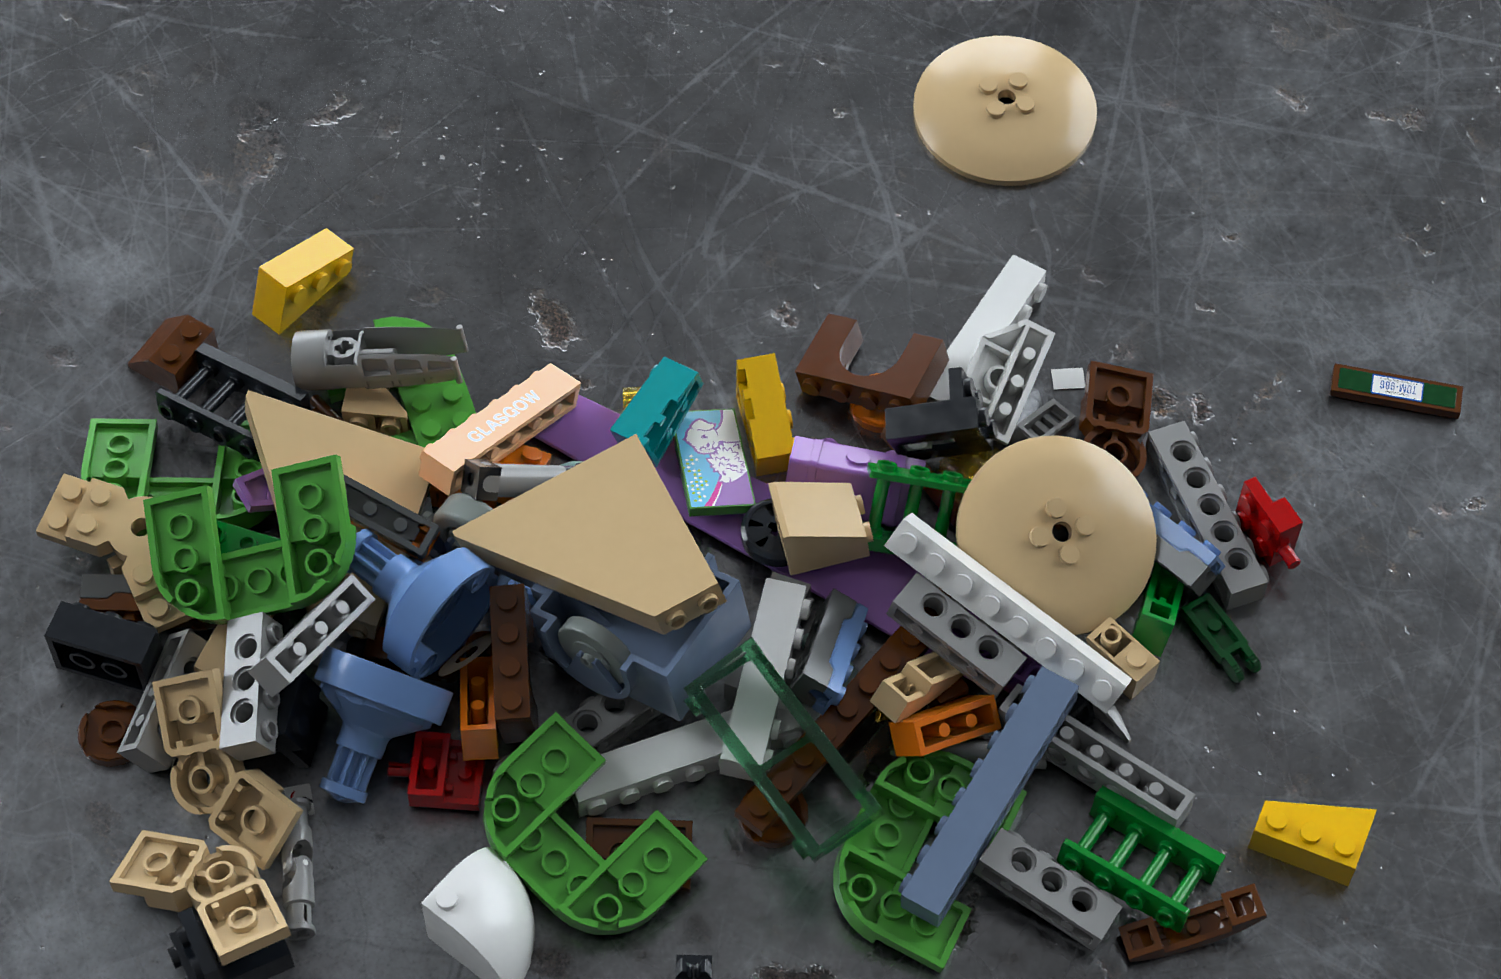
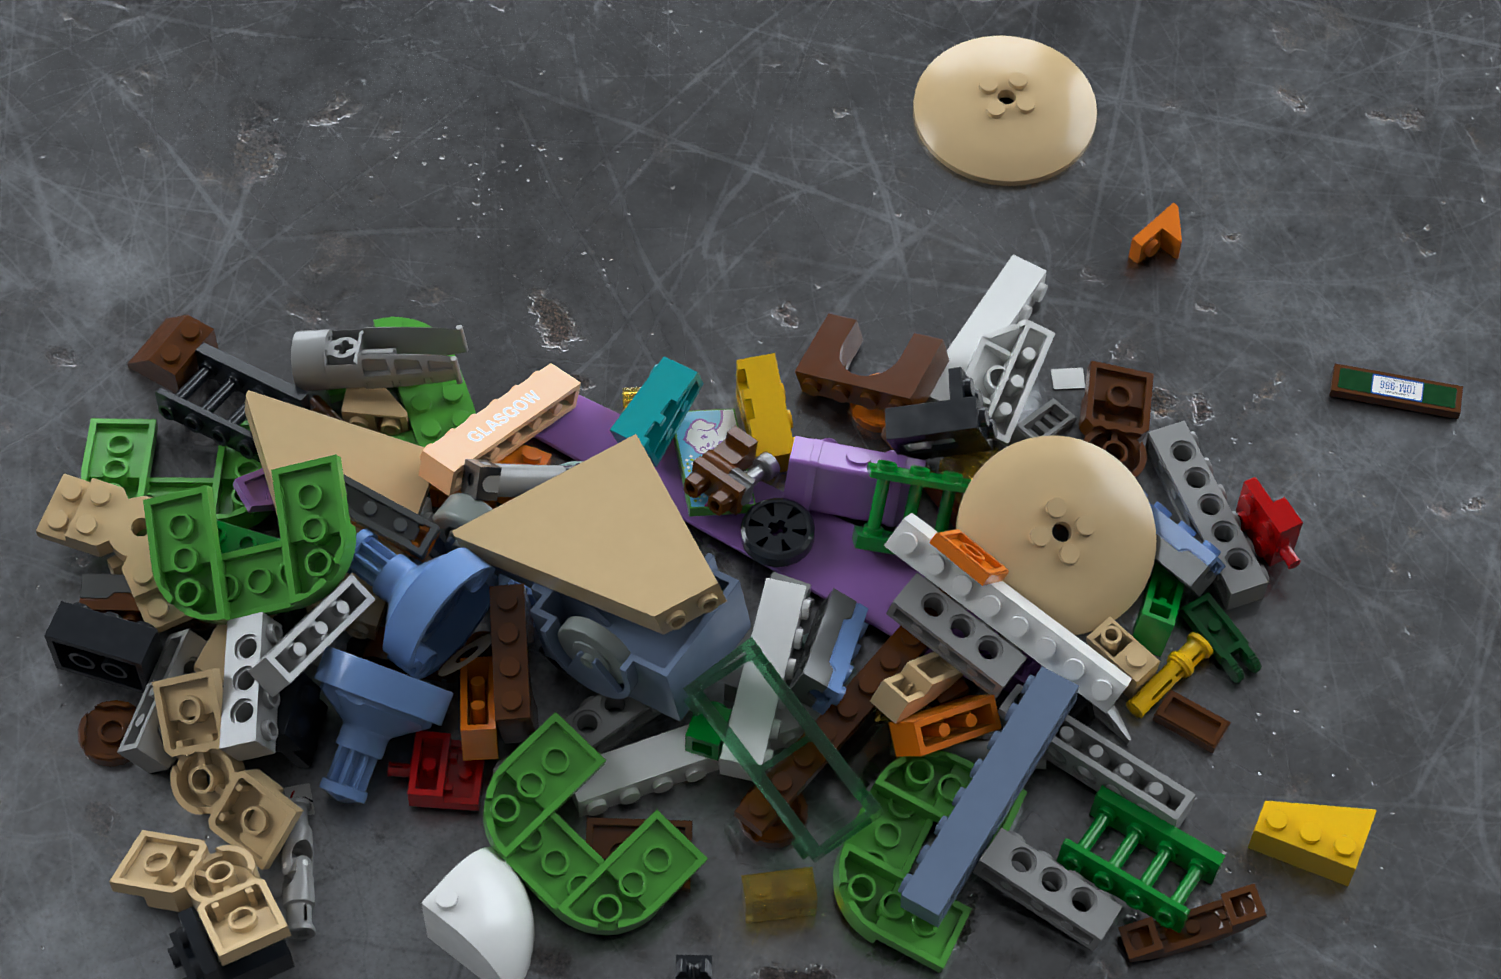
yellow wedge [252,228,354,335] -> none
tan slope [768,482,874,576] -> none
none -> reddish brown hips [683,426,780,516]
none -> green brick [685,700,732,761]
none -> clear yellow brick [741,867,818,923]
none -> orange tile [929,529,1009,586]
none -> yellow pin [1126,632,1213,718]
none -> orange slope [1129,202,1182,264]
none -> reddish brown tile [1153,689,1231,754]

